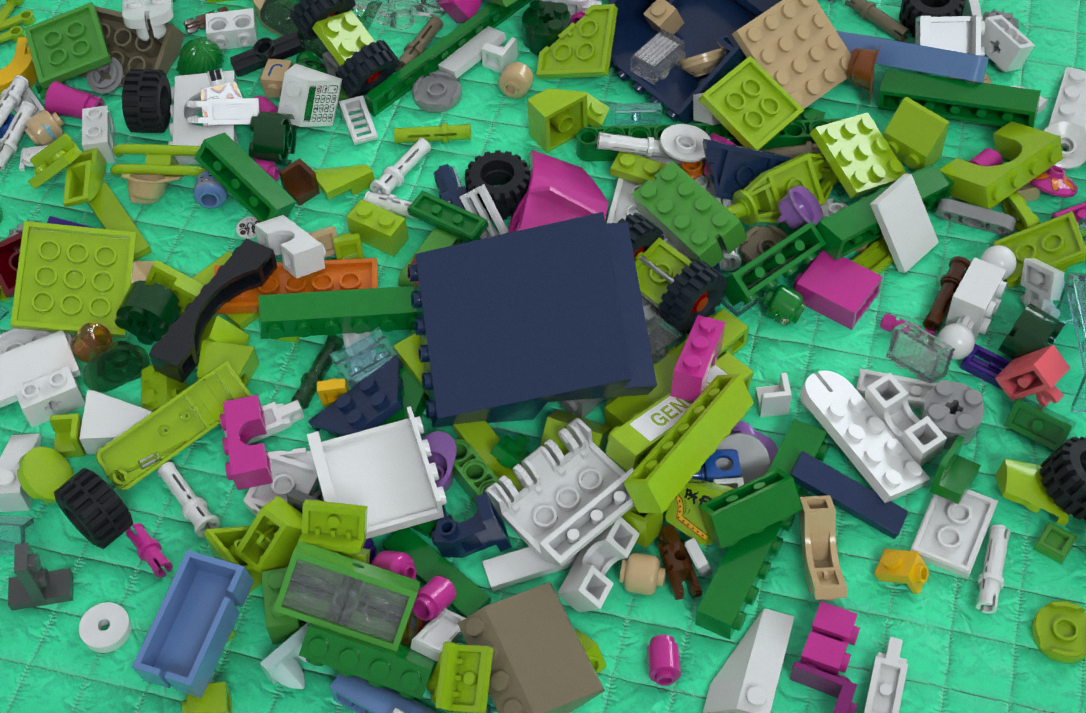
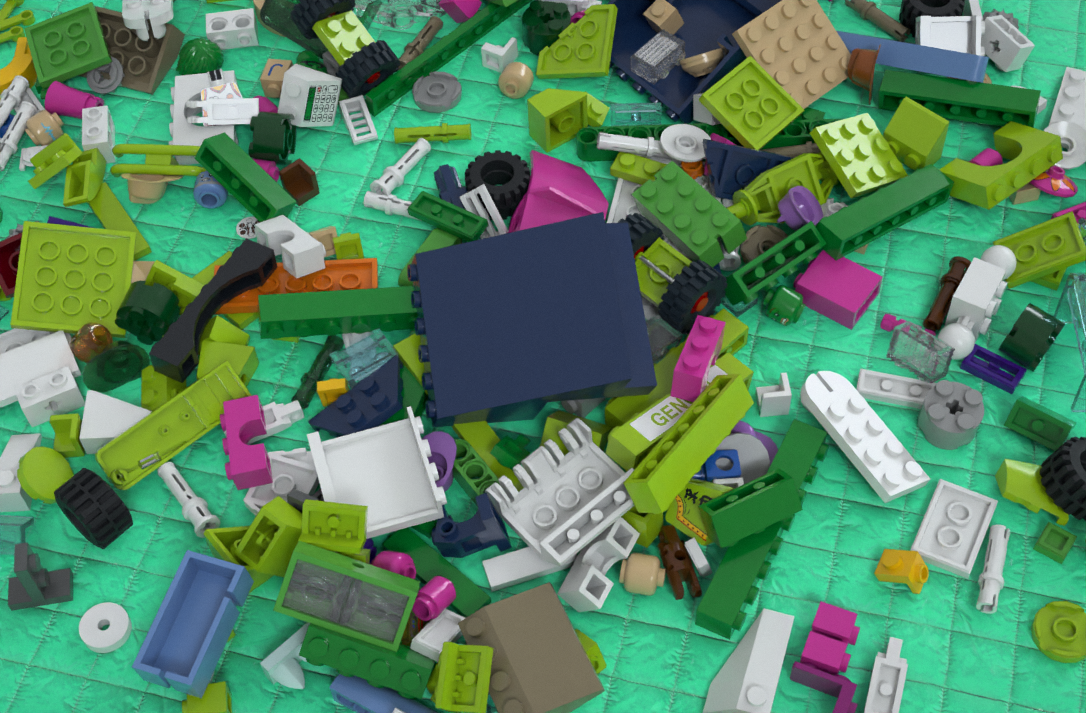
black tyre [122,69,172,133] -> none
dark pink pin [126,523,173,578] -> none
axle [184,7,228,34] -> none
black piece [230,31,306,77] -> none
bright green brick [261,567,303,644] -> none
lime slope [313,164,374,200] -> none
lime brick [346,199,409,257] -> none
white tile [438,26,507,78] -> none
dark pink brick [647,635,681,686] -> none
dark blue tile [789,451,908,539] -> none
tan arch [799,495,847,601] -> none
lime tile [851,236,894,275] -> none
white arch [864,372,947,466] -> none
white tile [870,174,939,273] -> none
green panel [930,436,981,504] -> none
light grey beam [935,199,1016,236] -> none
coral brick [995,345,1070,407] -> none
lime plate [1001,192,1040,232] -> none
white plate [1020,258,1065,318] -> none

